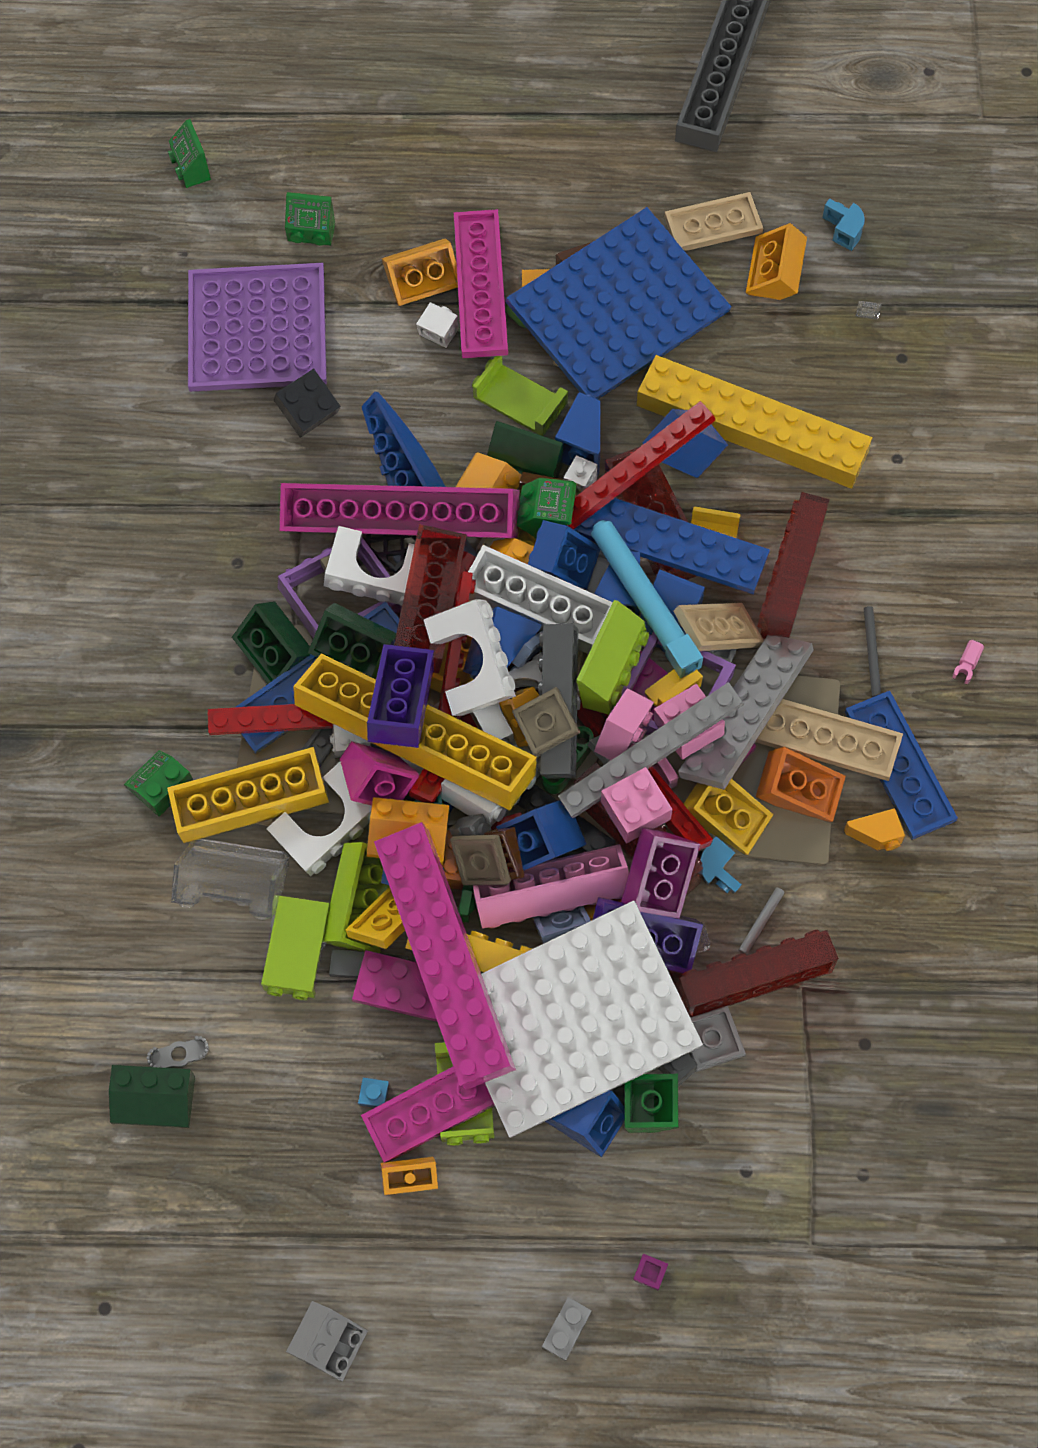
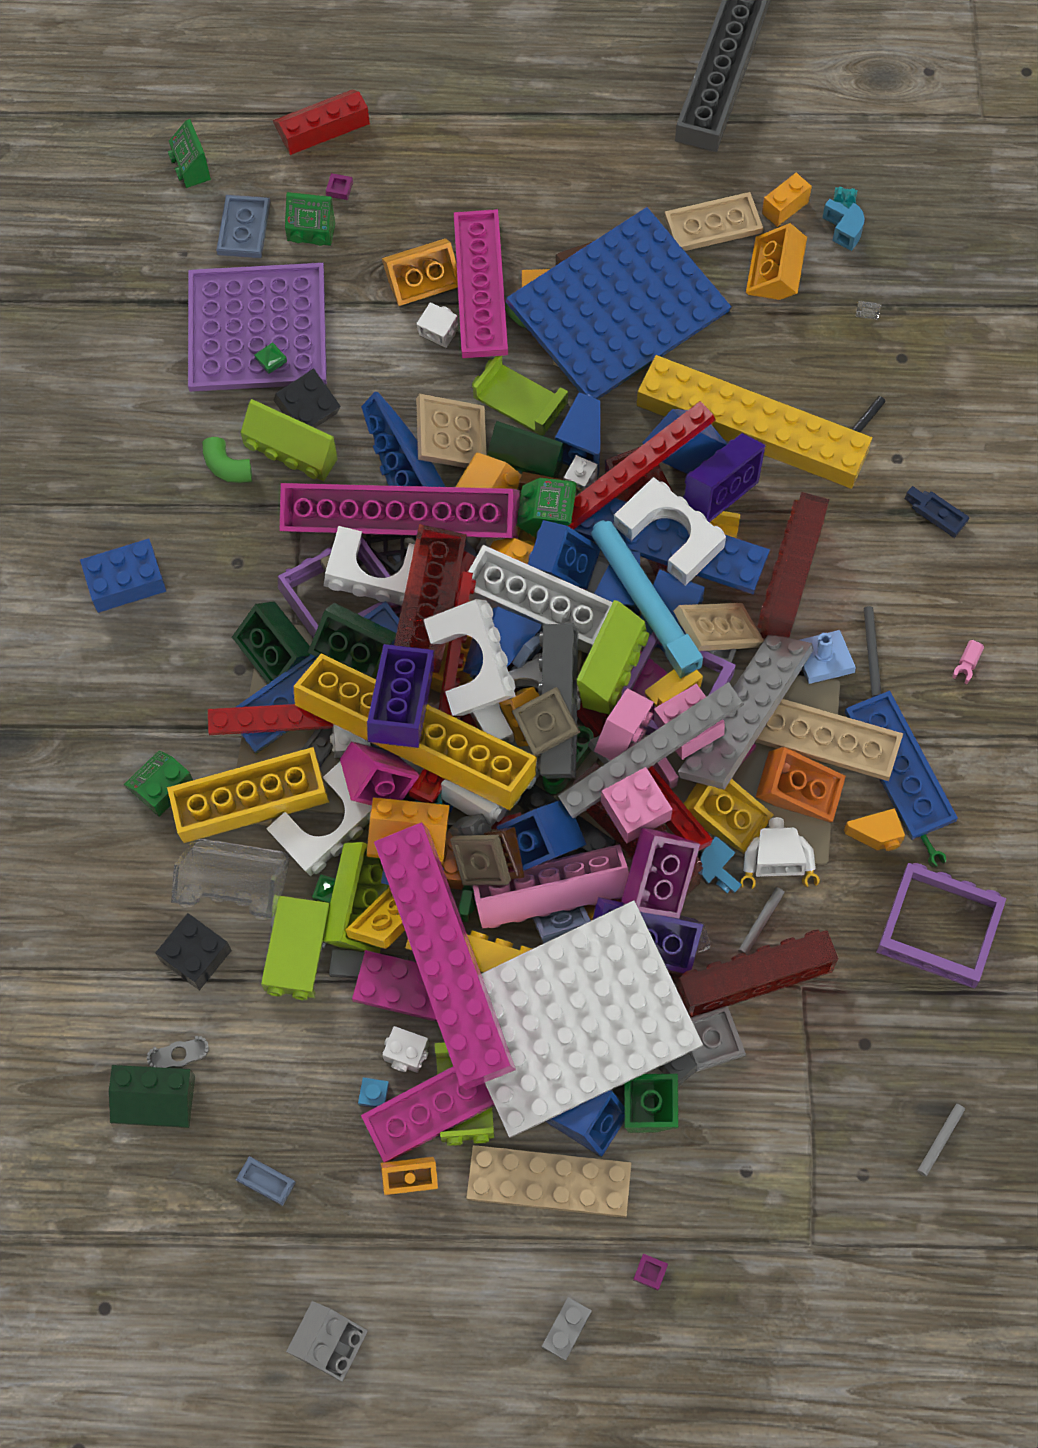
none -> blue brick [80,538,166,613]
none -> black brick [155,913,232,991]
none -> bright green cylinder [202,437,252,483]
none -> sand blue tile [216,195,271,258]
none -> sand blue tile [236,1156,296,1206]
none -> lime slope [241,399,338,481]
none -> green tile [254,342,287,374]
none -> red slope [273,89,370,155]
none -> green tile [312,874,336,903]
none -> magenta plate [326,173,353,200]
none -> white head [382,1026,429,1073]
none -> tan plate [416,394,487,468]
none -> tan plate [466,1145,631,1218]
none -> white arch [614,477,726,586]
none -> dark purple brick [683,433,765,522]
none -> white torso [740,817,820,889]
none -> light orange brick [762,173,812,227]
none -> light blue tile [800,630,856,684]
none -> teal tile [833,187,858,209]
none -> black bar [852,396,886,433]
none -> medium lavender window [876,863,1006,989]
none -> dark blue hinge [904,486,970,538]
none -> light grey bar [917,1104,965,1177]
none -> green hand [920,834,946,867]

